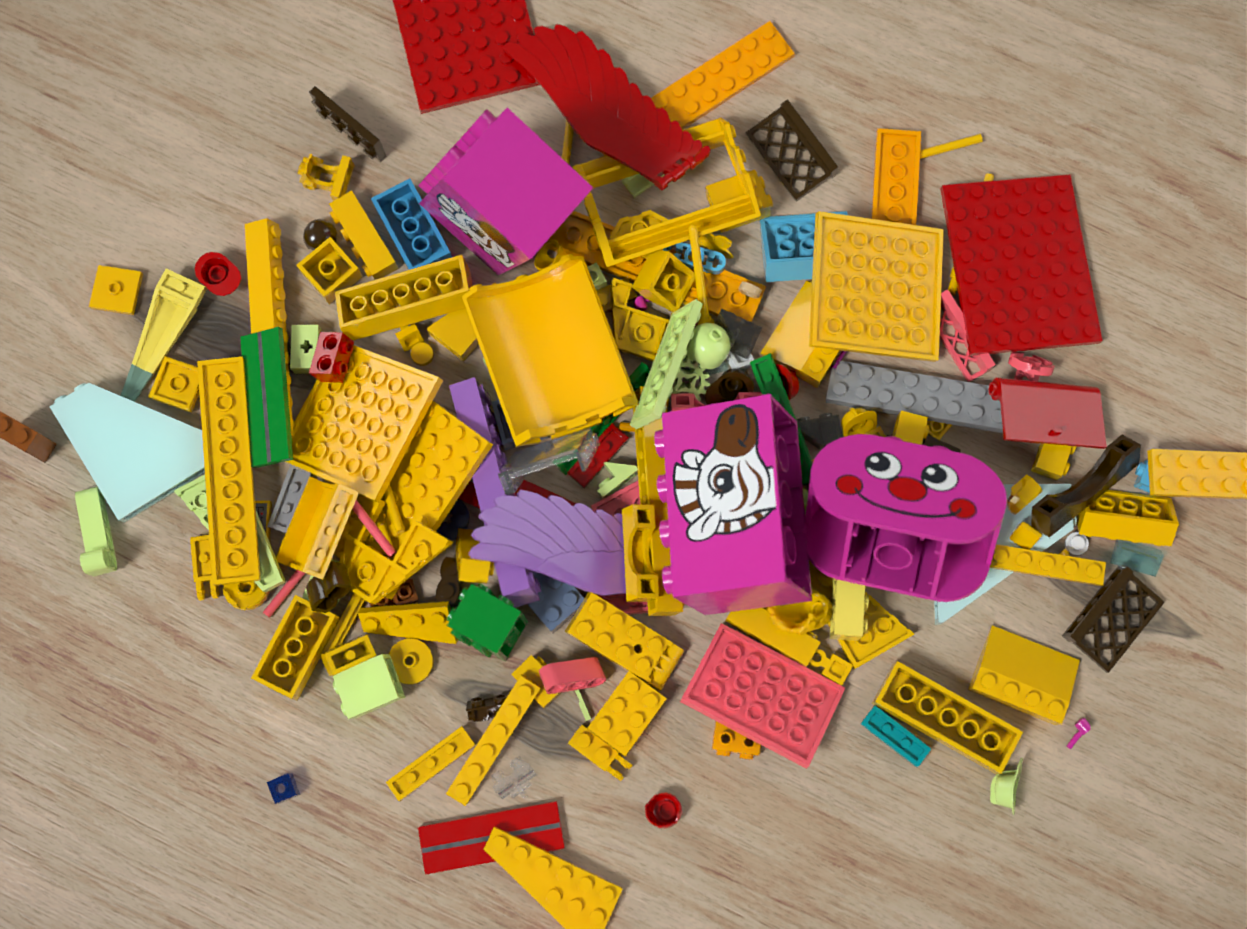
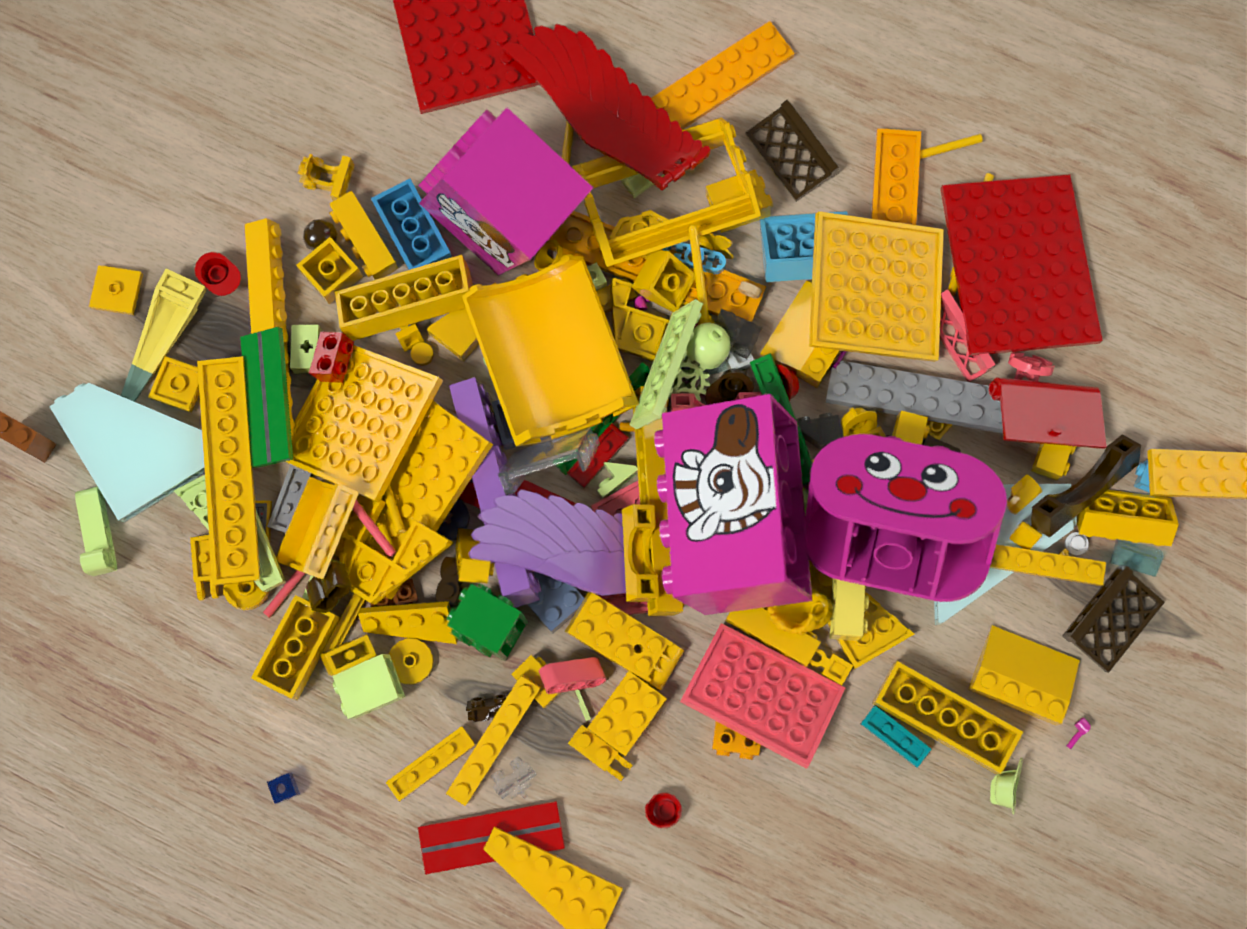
dark brown plate [309,86,386,162] -> none

